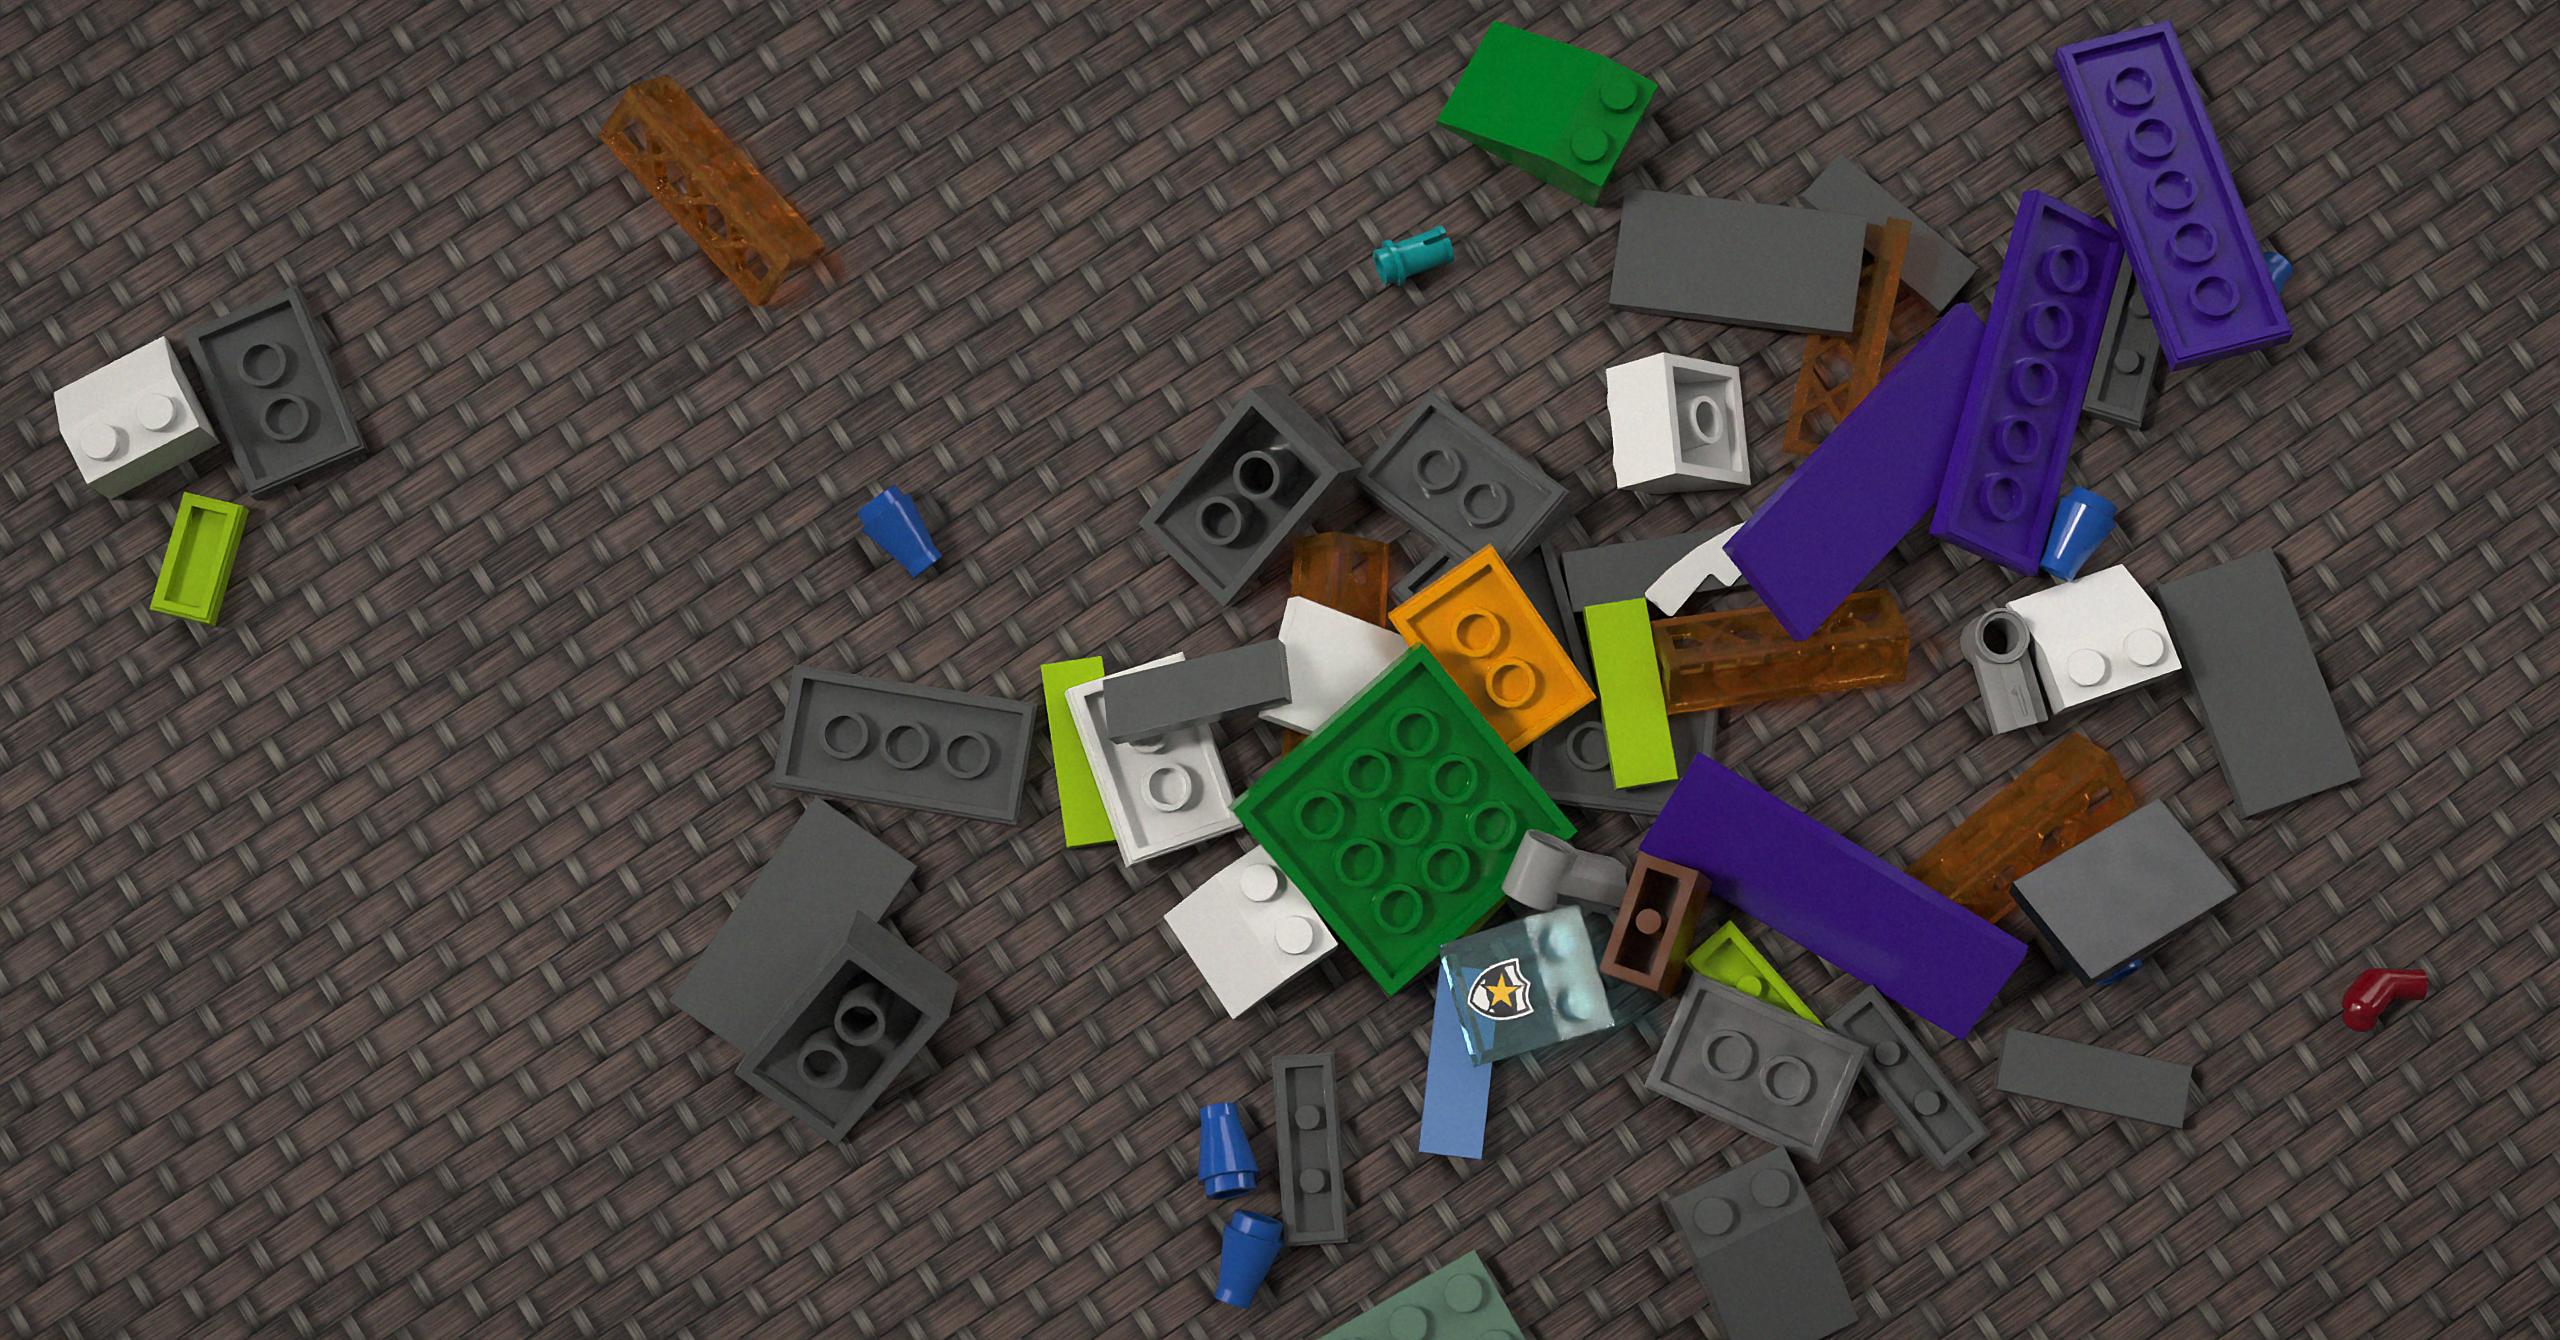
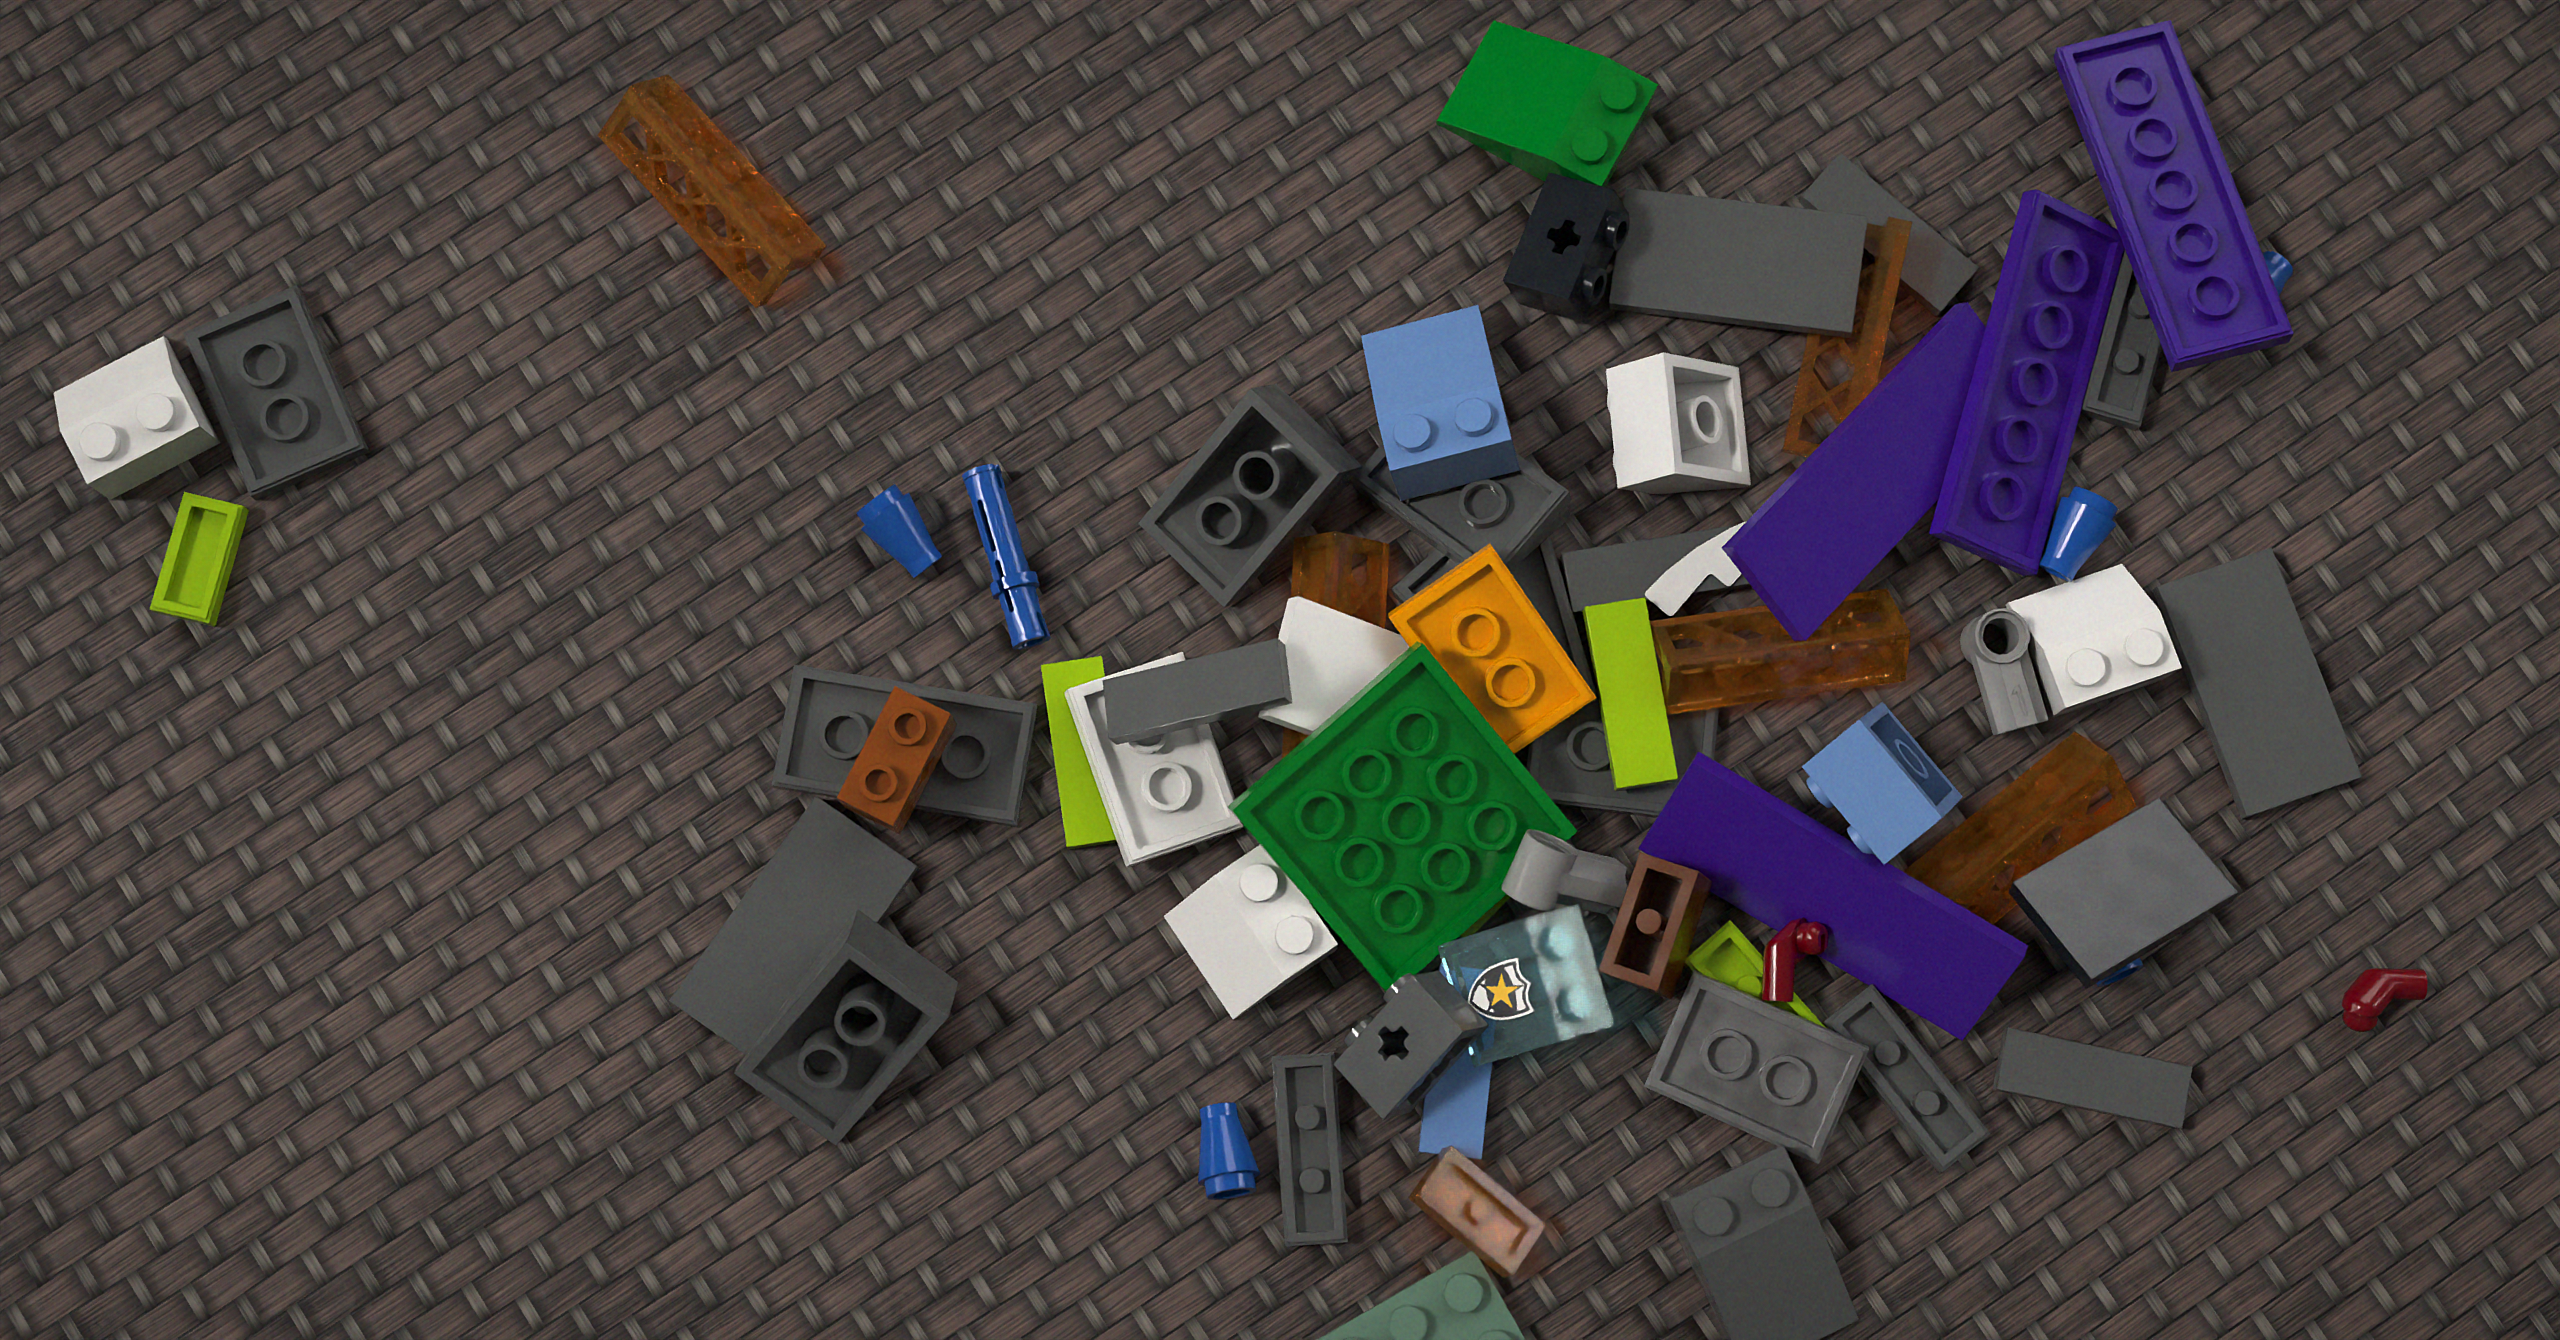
blue cone [1215,1209,1285,1308] -> none
teal pin [1373,225,1454,287] -> none
none -> dark orange brick [837,686,957,835]
none -> blue pin [962,464,1051,650]
none -> dark grey brick [1333,971,1489,1120]
none -> medium blue slope [1361,305,1520,501]
none -> clear orange plate [1408,1145,1547,1278]
none -> black brick [1503,173,1630,323]
none -> dark red arm [1762,918,1828,1002]
none -> medium blue brick [1802,702,1963,865]

